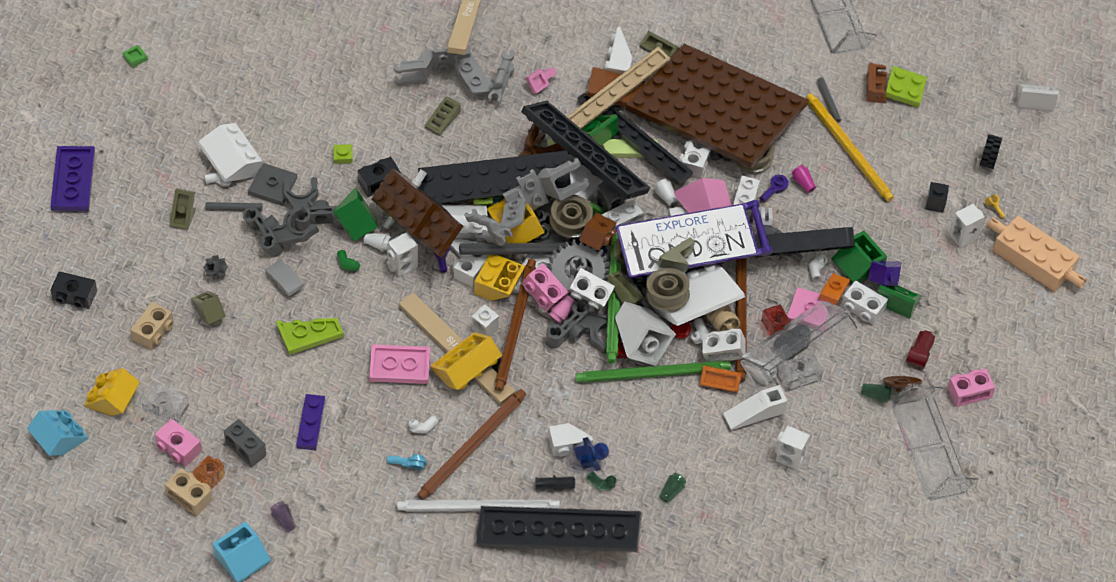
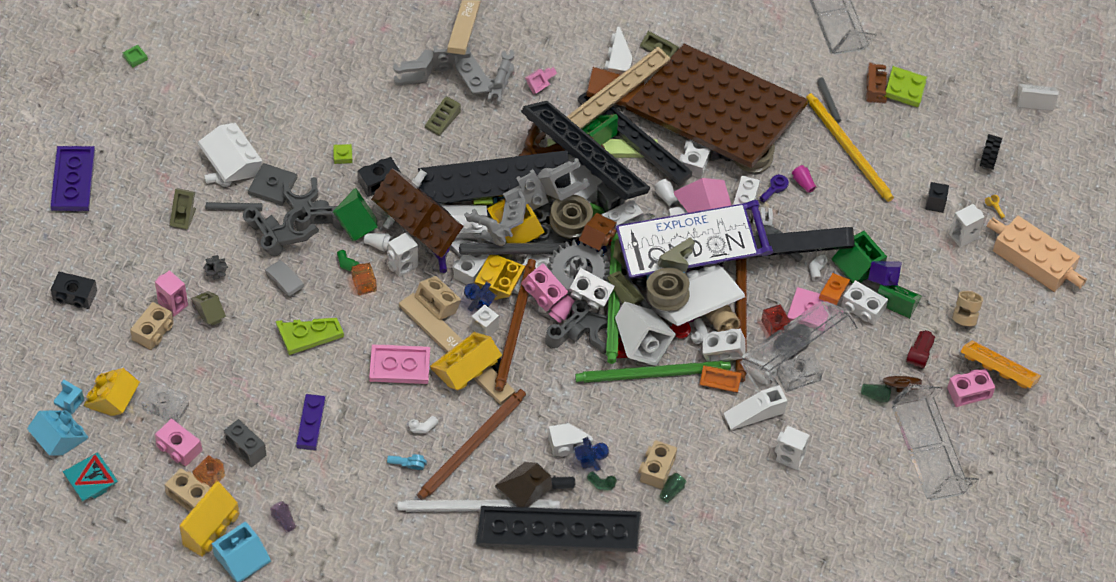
none -> medium azure panel [54,380,84,414]
none -> teal piece [62,452,118,502]
none -> bright pink brick [155,270,188,317]
none -> yellow slope [179,481,239,557]
none -> clear orange brick [351,262,377,296]
none -> tan brick [415,276,461,320]
none -> clear blue hips [464,281,497,312]
none -> dark brown slope [495,462,552,507]
none -> tan brick [638,440,677,490]
none -> tan wheel [952,291,983,326]
none -> light orange plate [961,340,1041,389]

